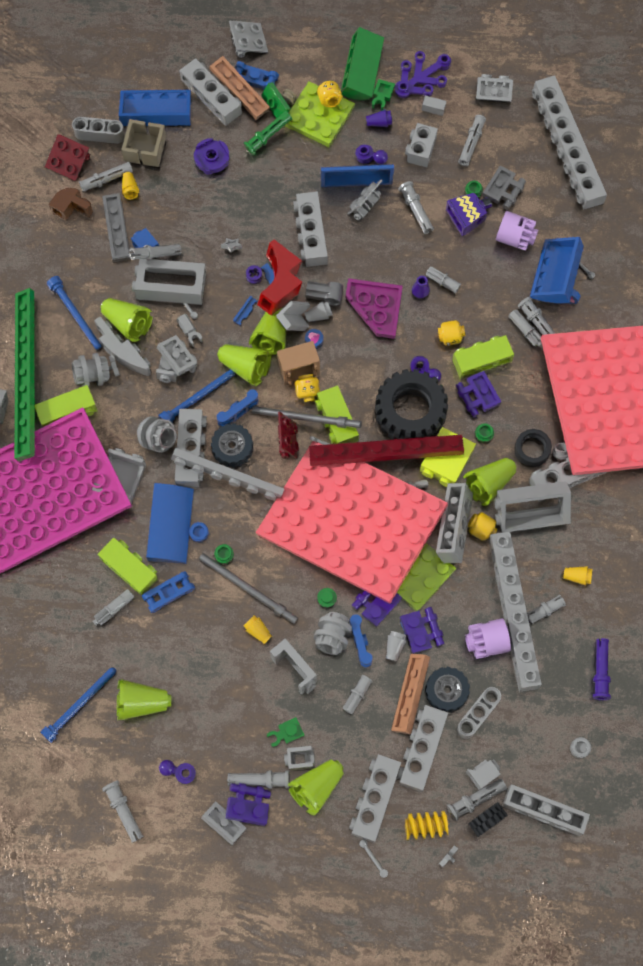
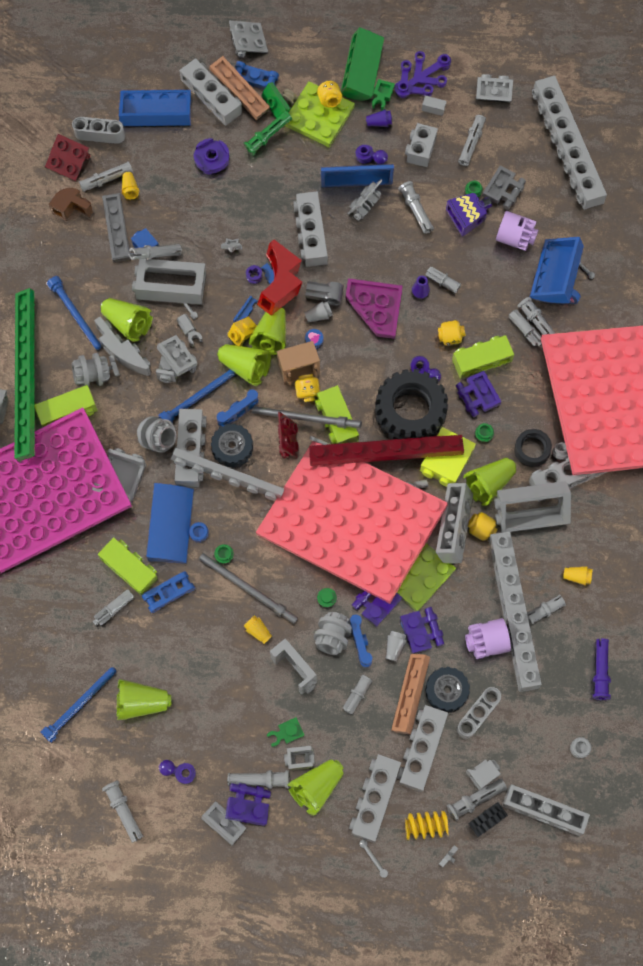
dark tan piece [121,119,167,167] -> none
light grey panel [276,301,311,331] -> none
none -> yellow bracket [227,316,257,346]

